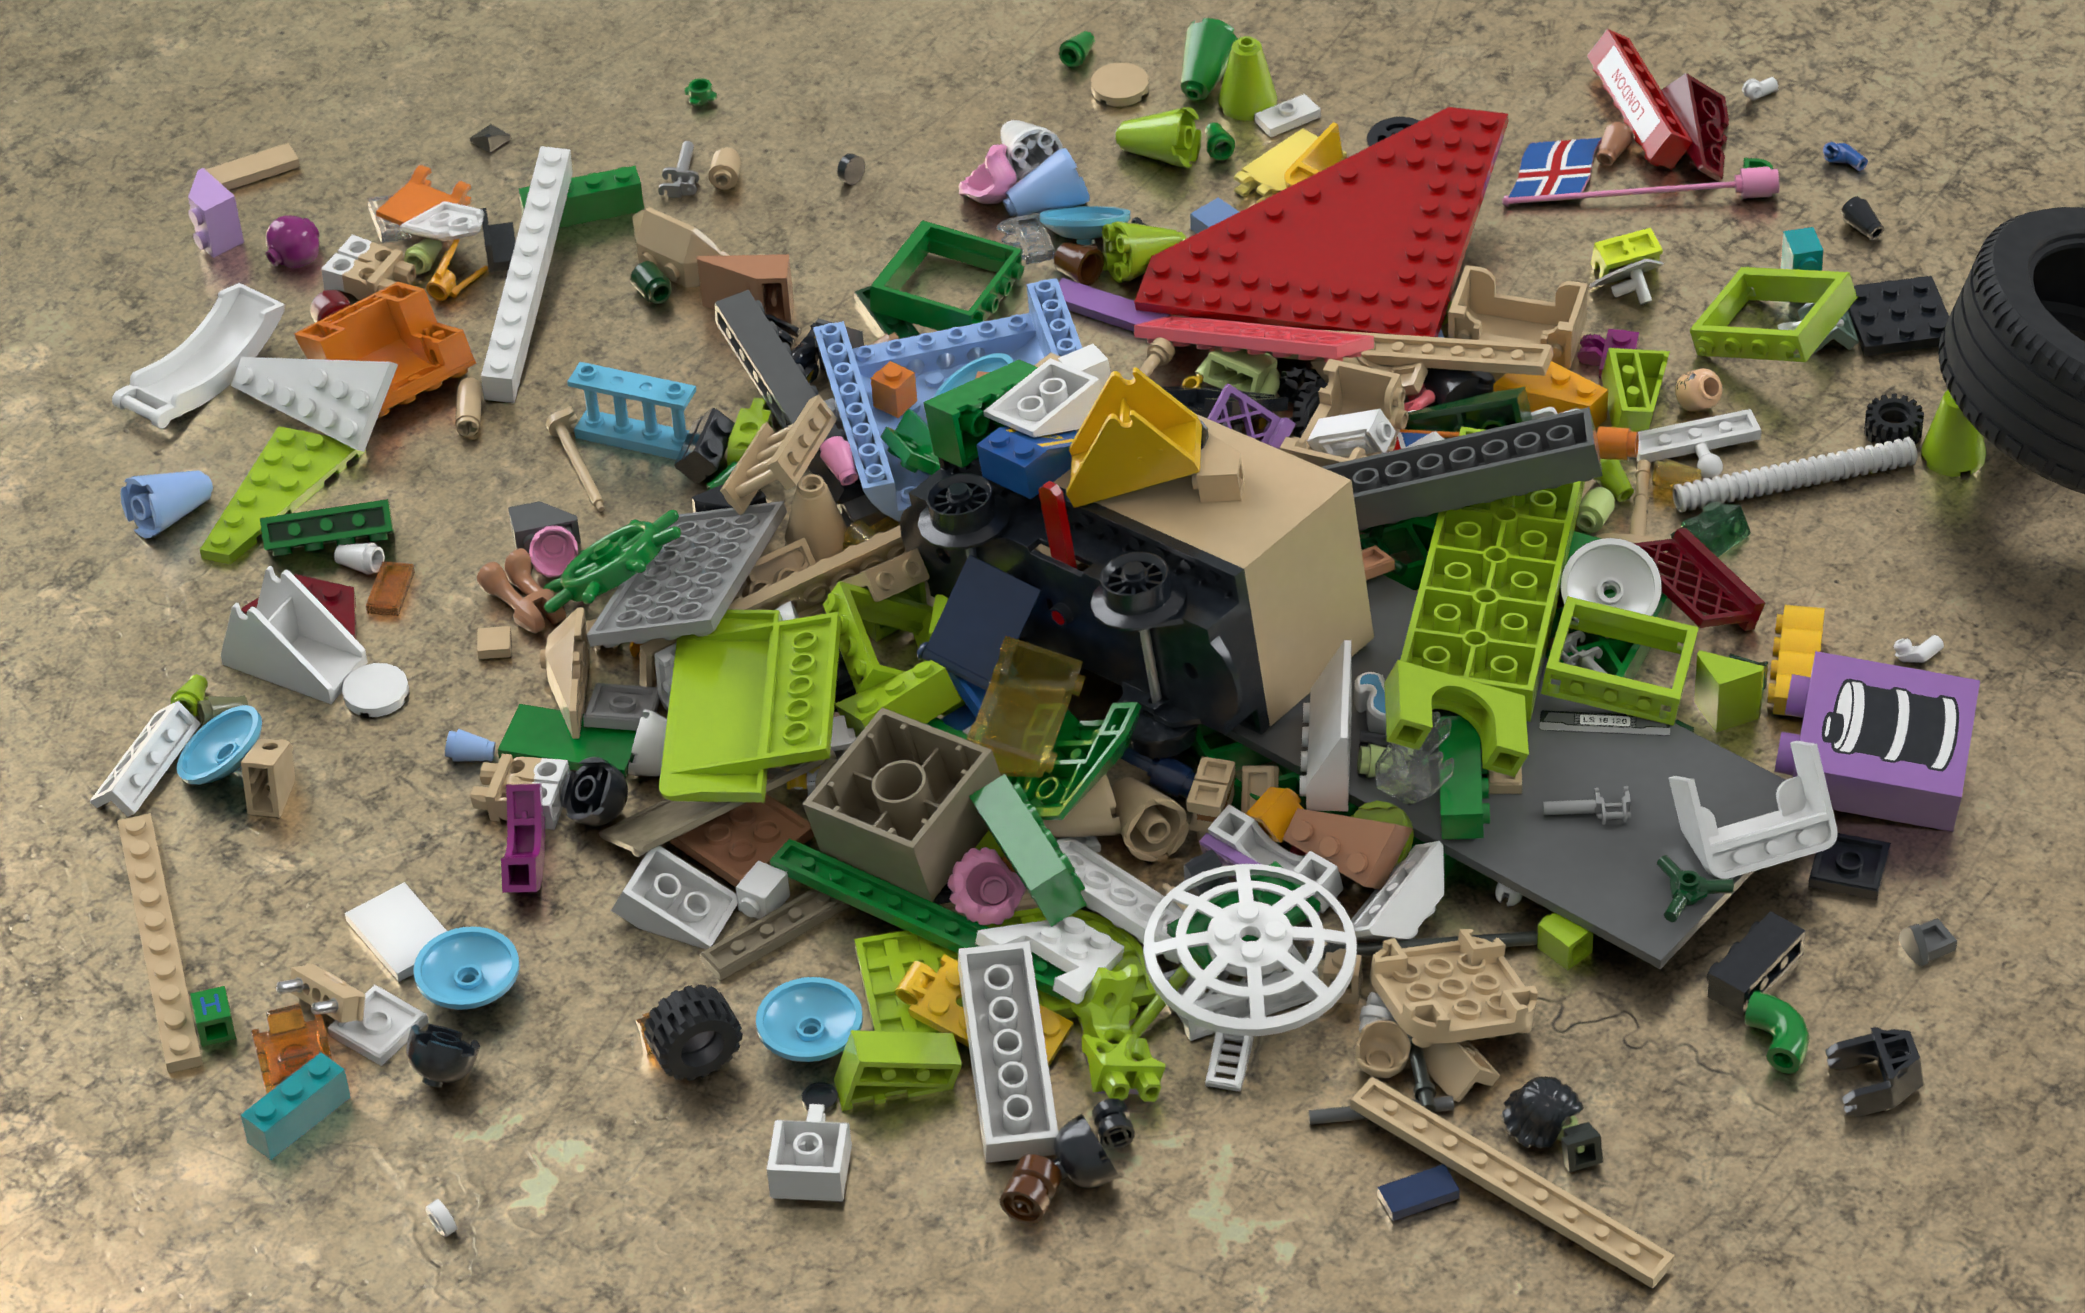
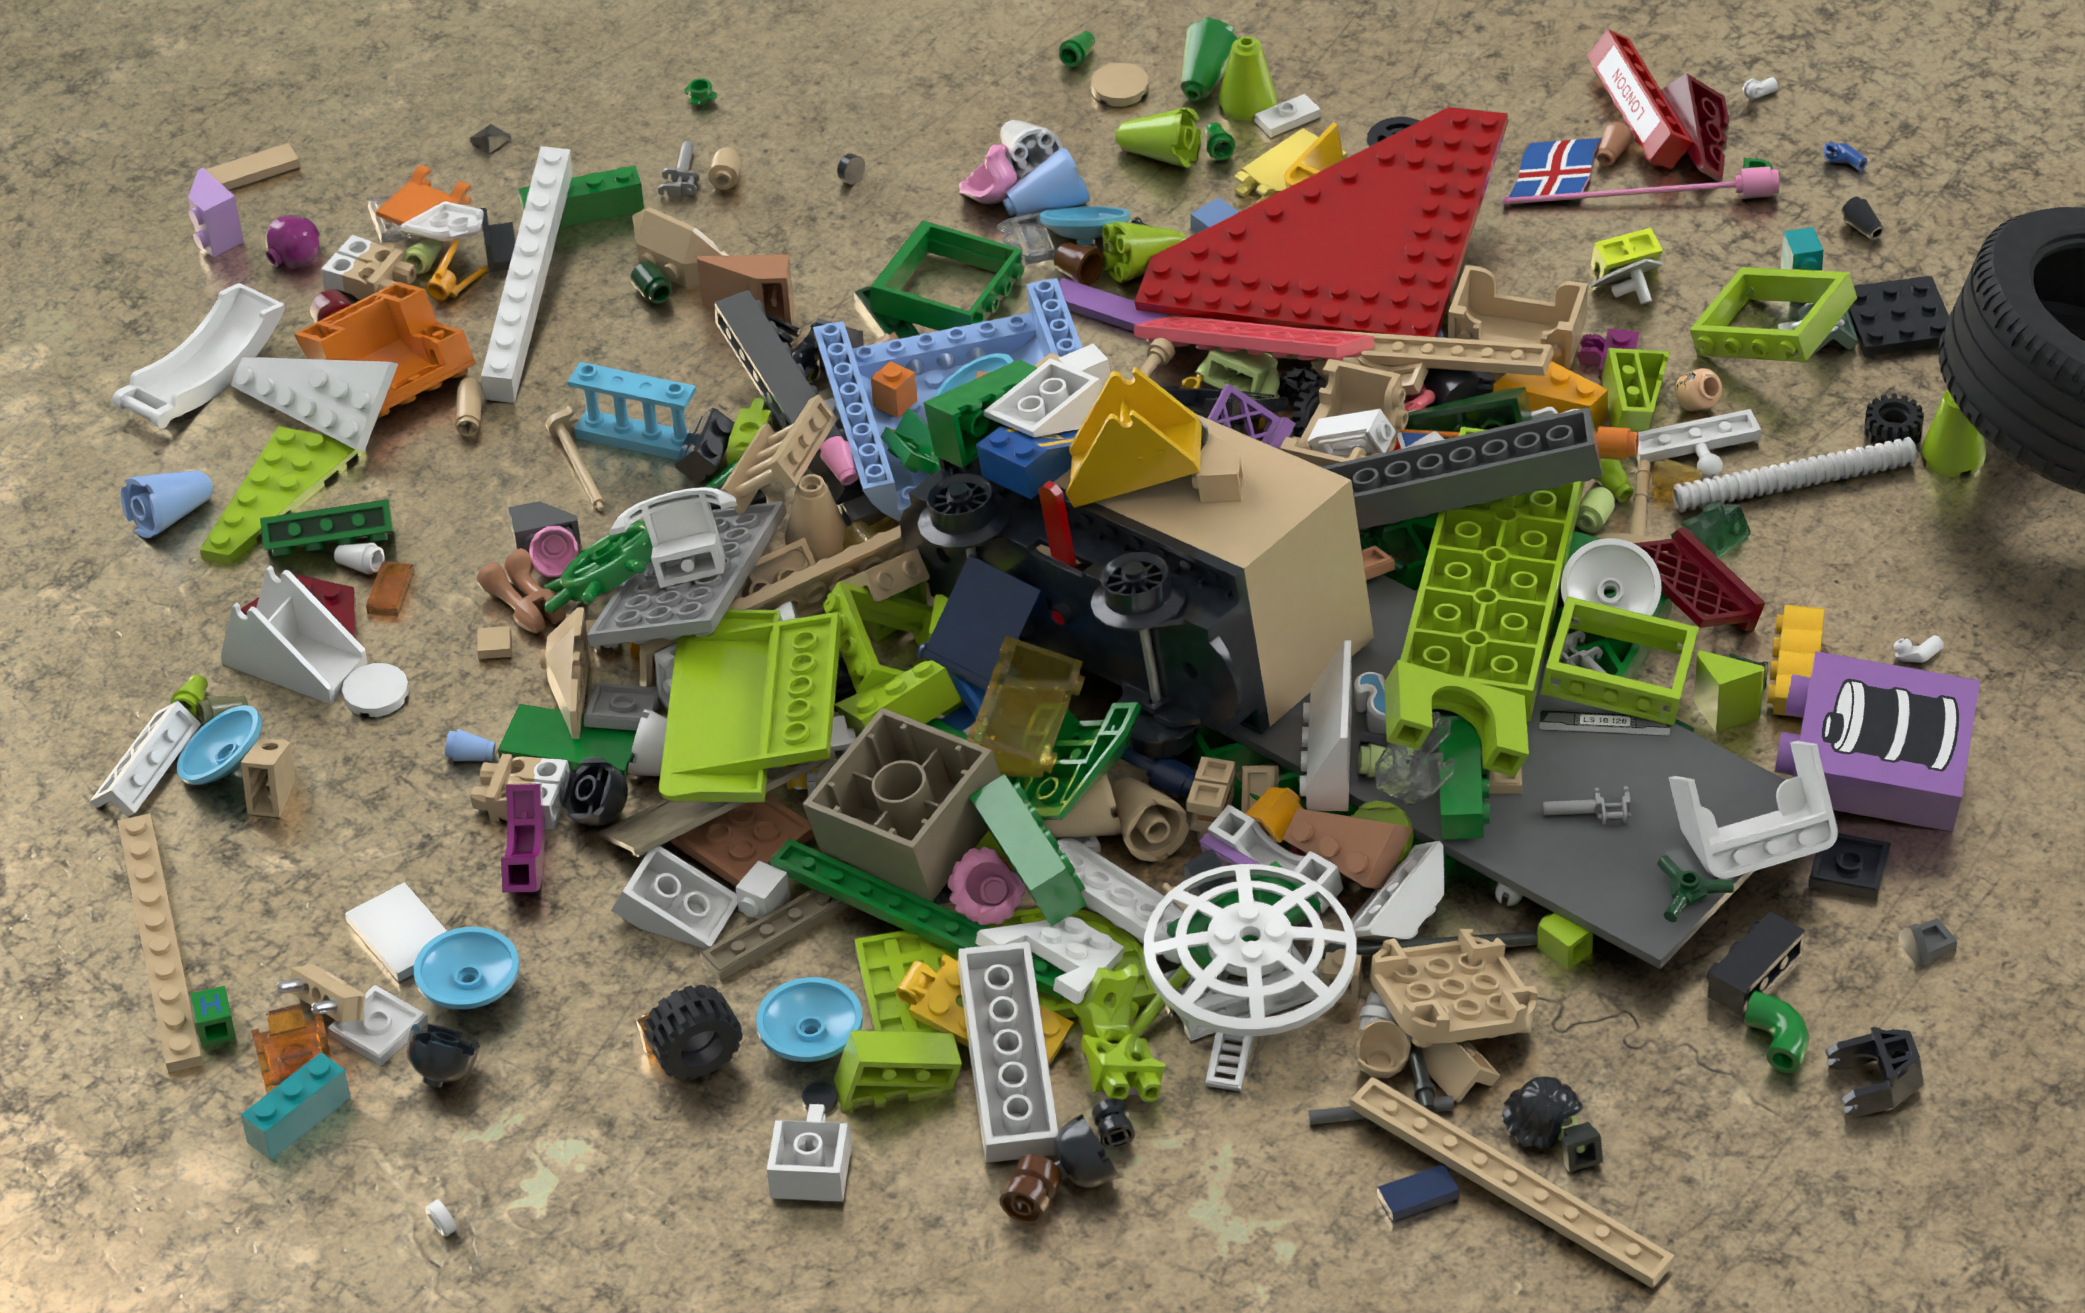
none -> white piece [609,487,737,588]

